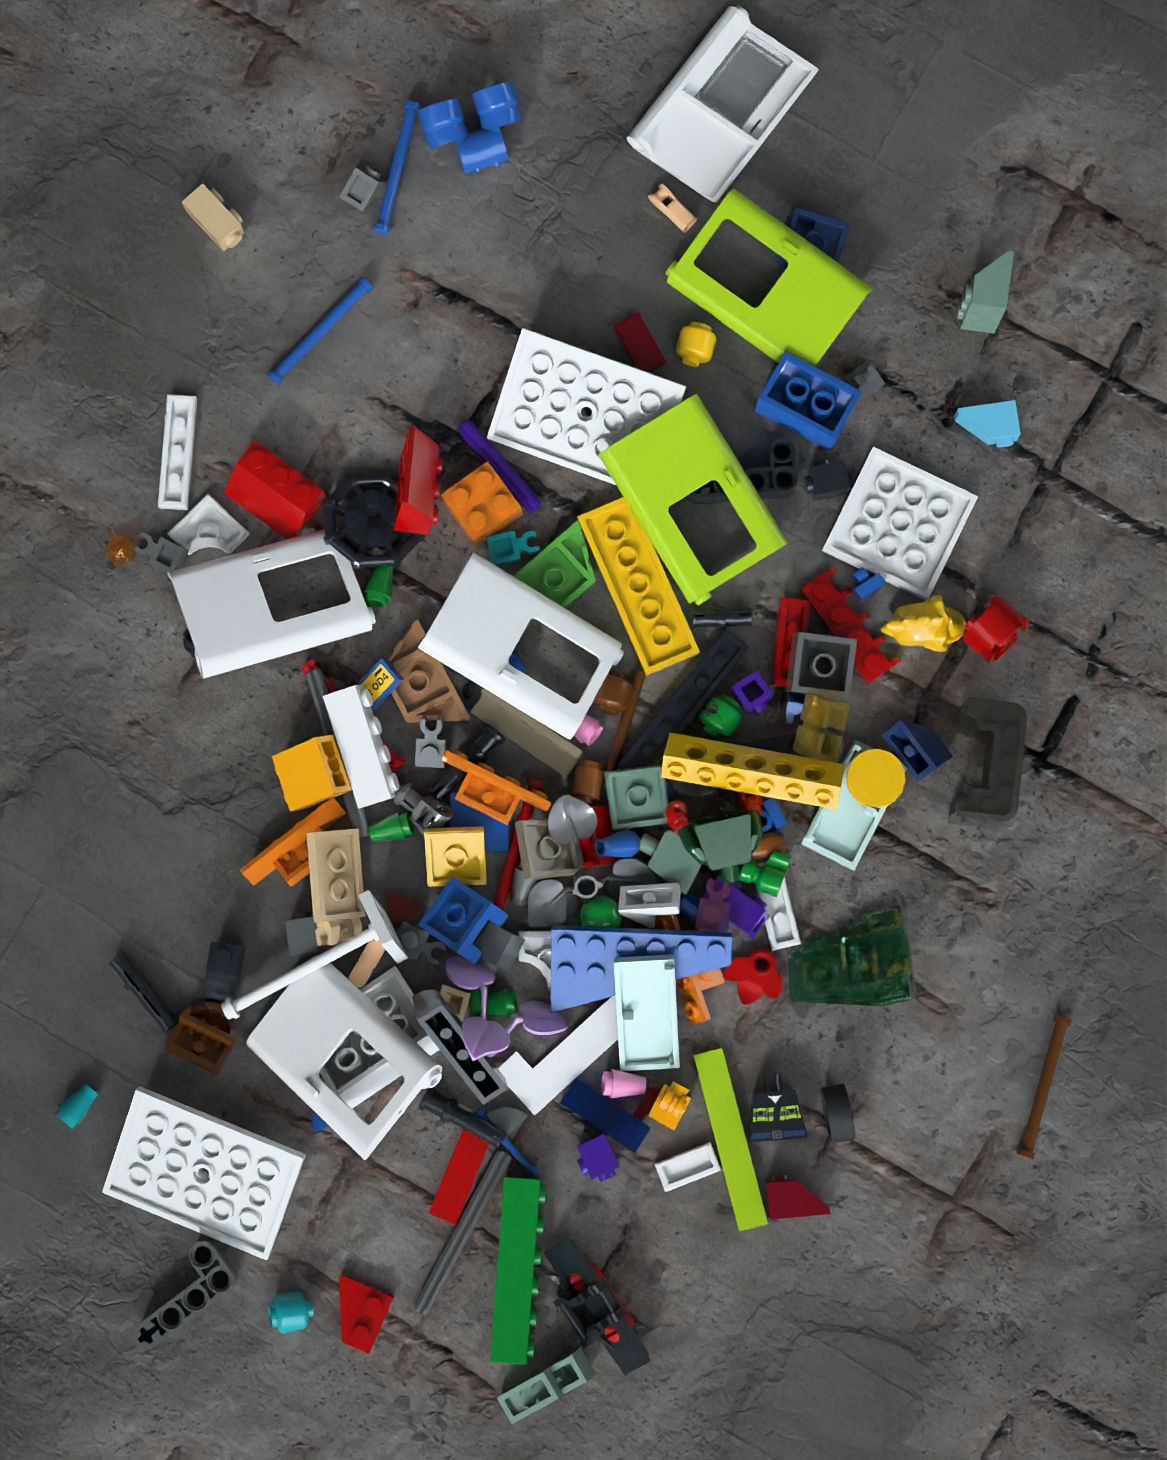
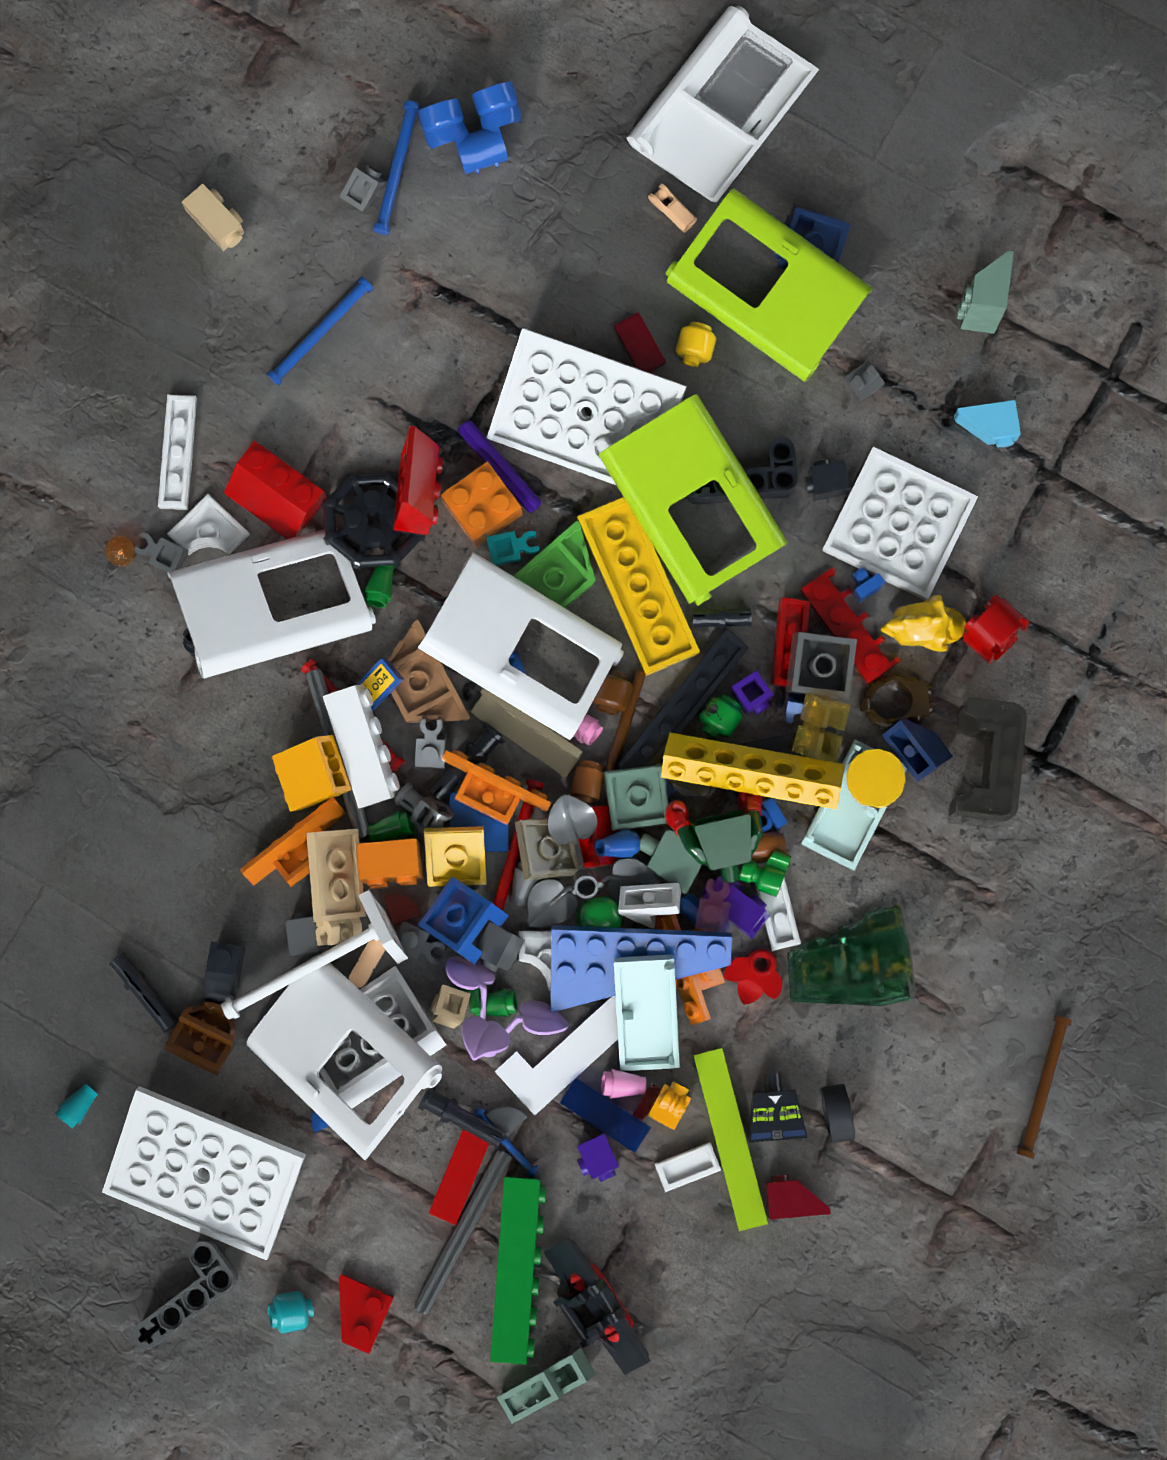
black brick [412,989,508,1105] -> none
blue slope [754,351,862,452] -> none
none -> orange brick [357,839,424,889]
none -> dark brown piece [859,674,933,730]

